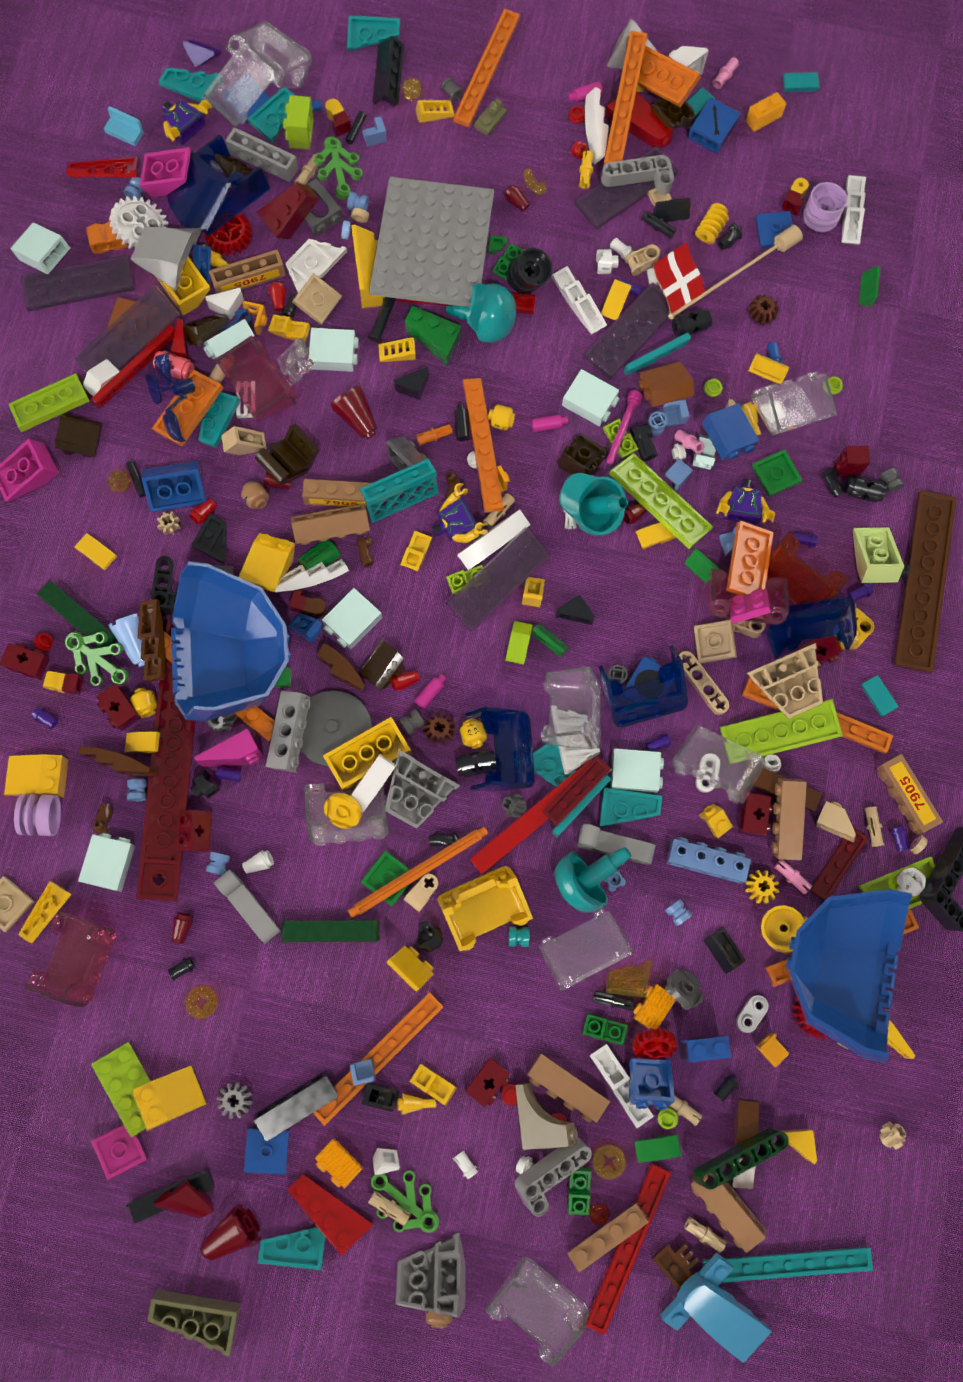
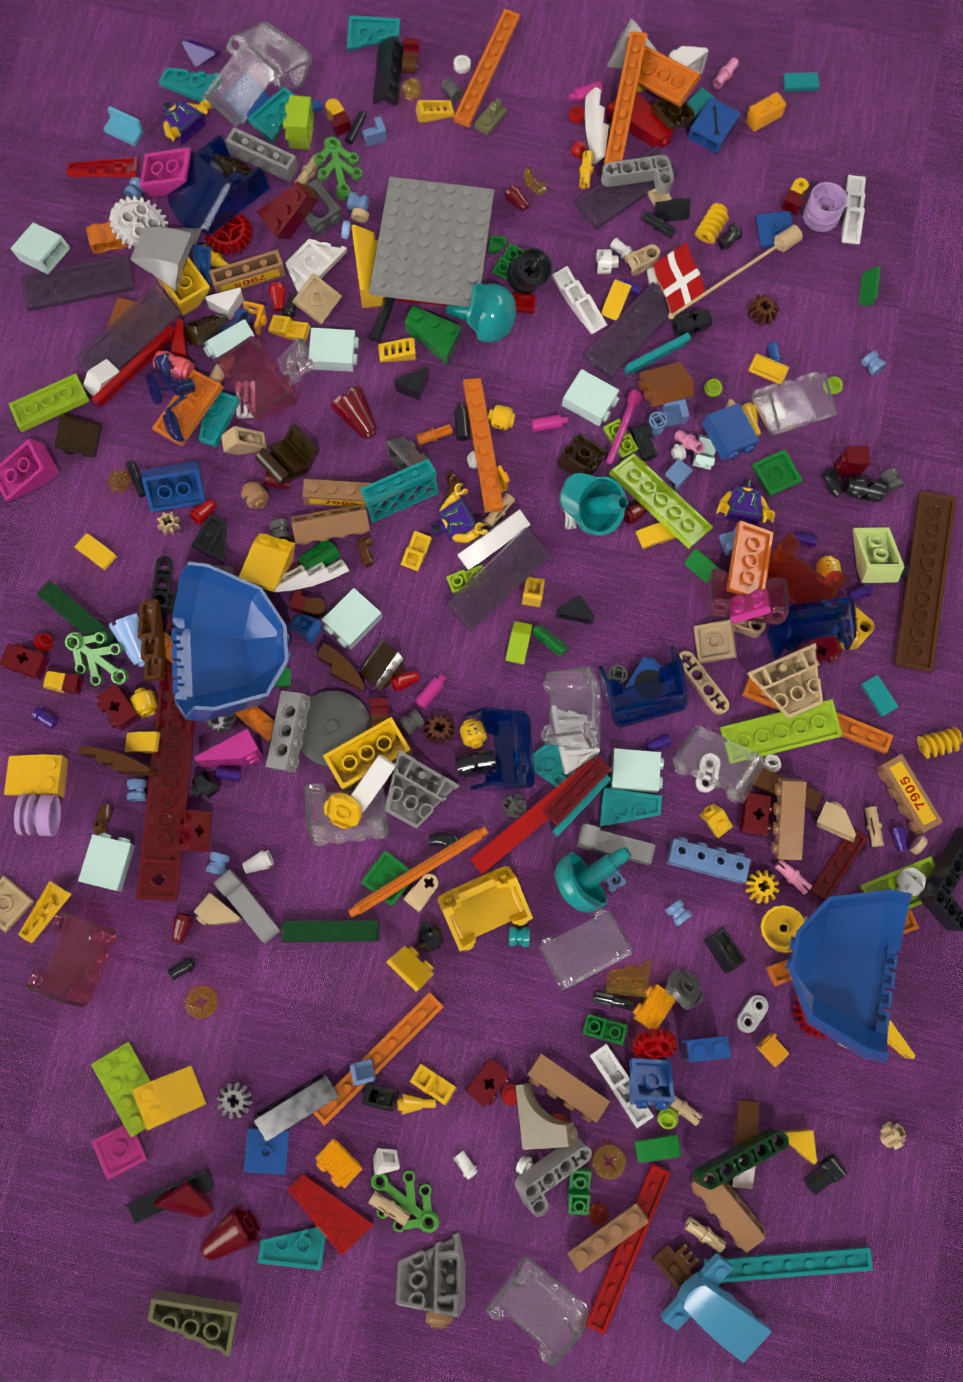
black pin [713,1075,739,1102] -> none
none -> tan slope [194,893,243,926]
none -> dark grey wheel [269,519,290,541]
none -> dark red leg [370,698,389,727]
none -> leg [402,37,420,74]
none -> white tile [454,55,471,74]
none -> black piece [803,1154,847,1195]
none -> yellow head [816,556,842,585]
none -> medium blue wheel [861,350,887,376]
none -> yellow piece [917,727,963,759]

